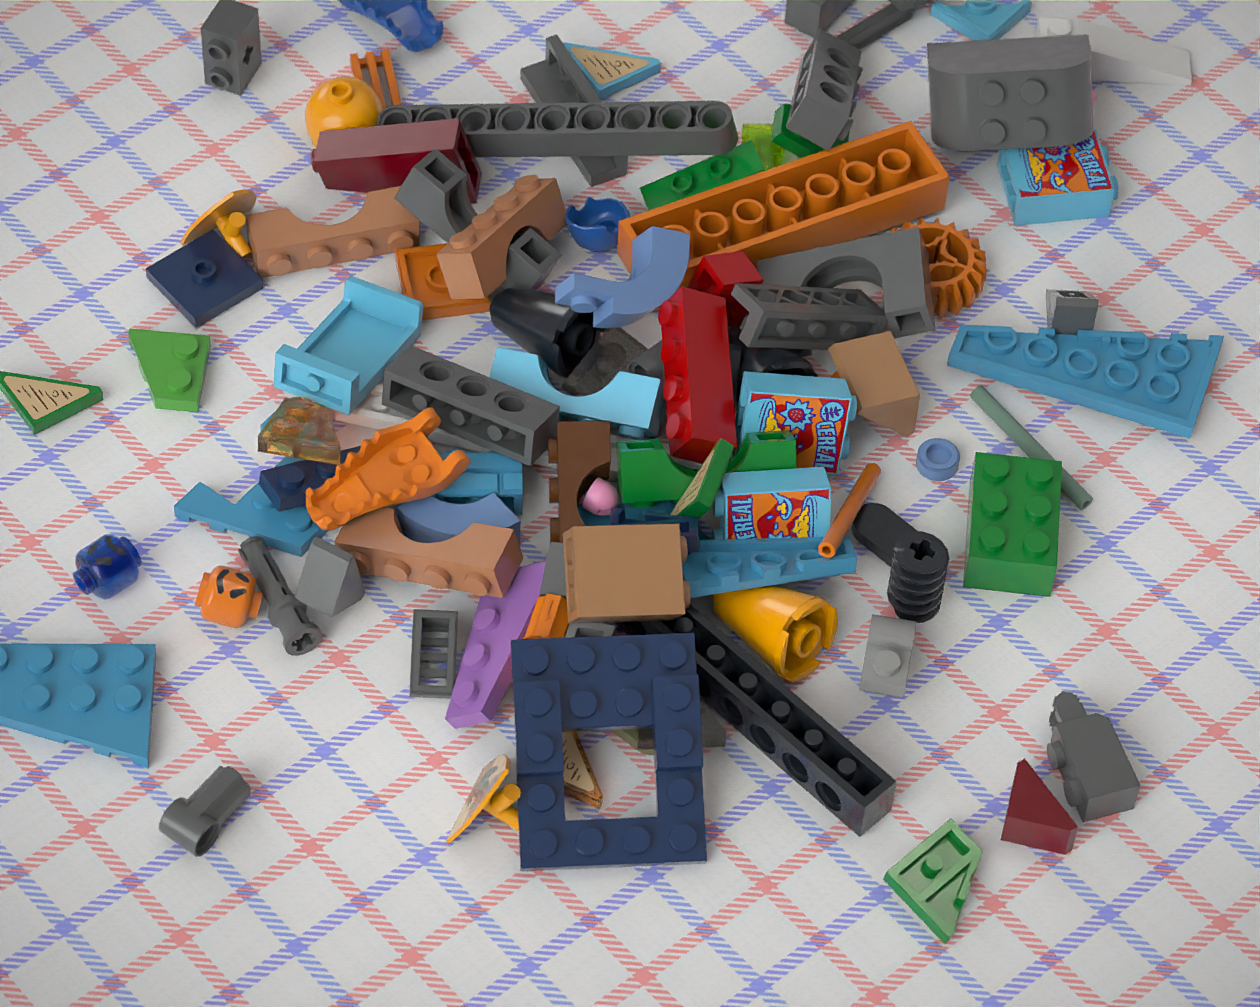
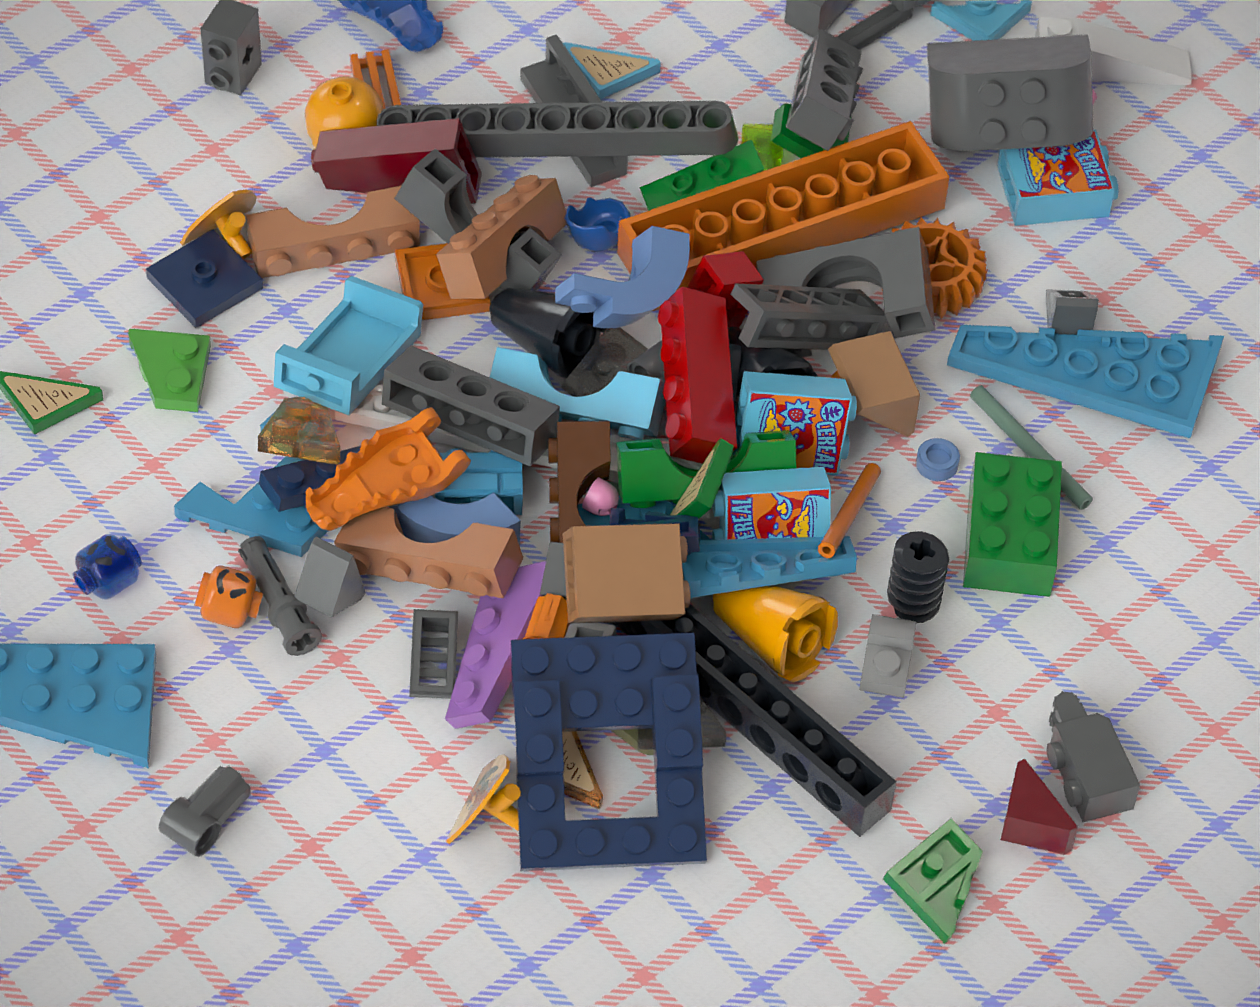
black tile [852,503,917,567] -> none

